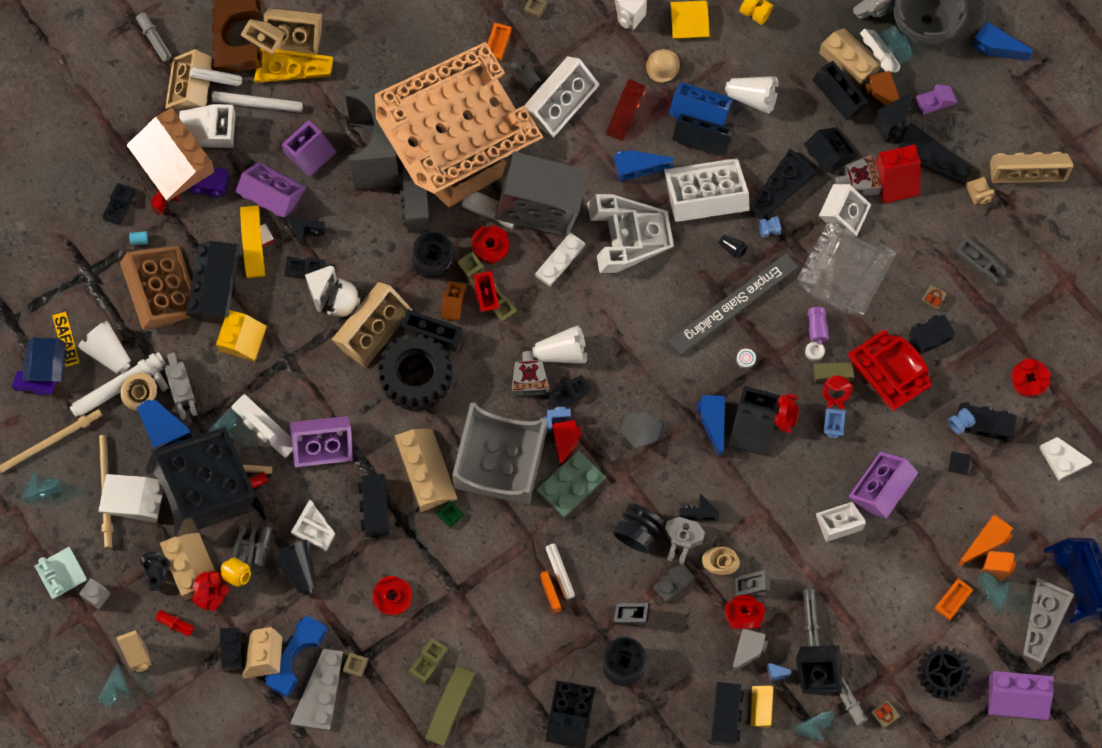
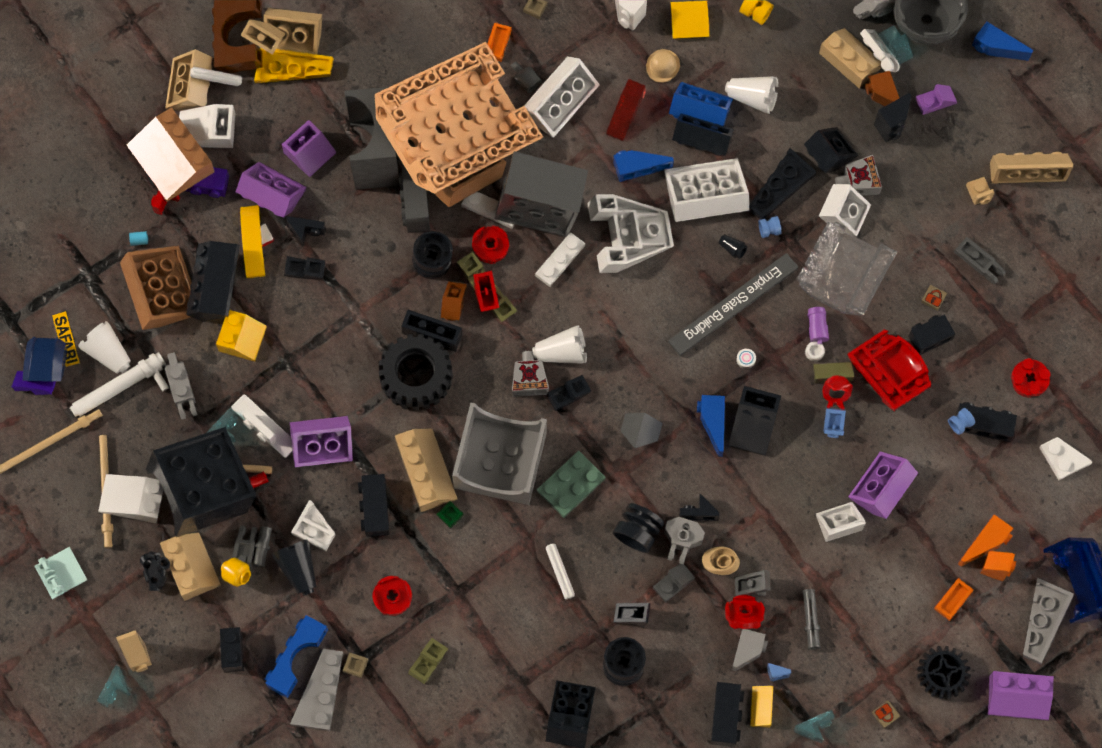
clear light blue slope [21,472,63,504] -> none
light grey brick [79,578,110,610] -> none
black slope [103,183,135,226] -> none
tan hat [121,372,157,411] -> none
light grey axle [136,13,172,62] -> none
blue slope [137,399,192,450] -> none
red axle [155,609,194,637] -> none
red plate [192,570,229,611] -> none
white axle [212,91,303,113] -> none
tan slope [242,627,282,679] -> none
white slope [305,266,337,313] -> none
white cylinder [327,278,360,317] -> none
tan slope [331,282,413,367] -> none
olive slope [425,666,475,747] -> none
orange tile [540,571,561,614] -> none
medium blue bracket [543,407,571,434] -> none
red slope [552,420,582,466] -> none
red plate [775,394,799,433] -> none
black slope [796,645,842,693] -> none
black brick [812,61,869,121] -> none
light grey axle [838,677,868,726] -> none
red slope [875,145,921,204] -> none
black wing [899,123,972,185] -> none
black tile [948,451,971,475] -> none
clear light blue slope [977,571,1011,613] -> none

